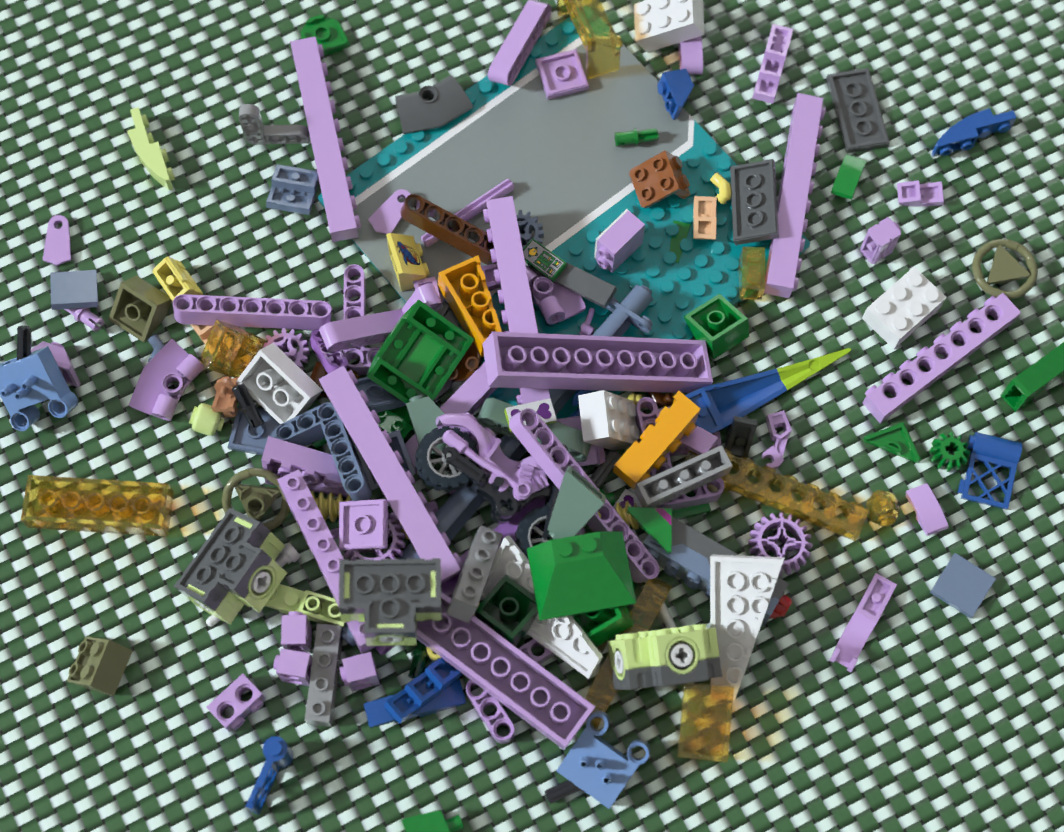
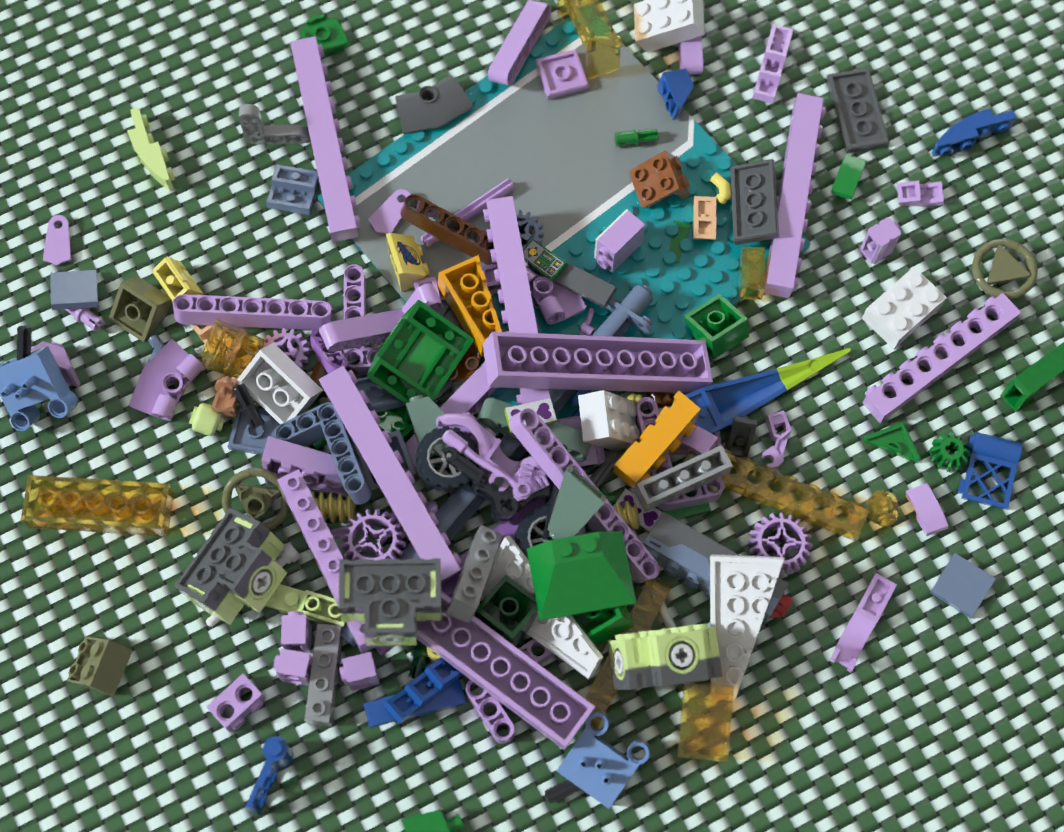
lavender tile [339,499,388,551] -> none
green tile [627,507,672,554] -> none

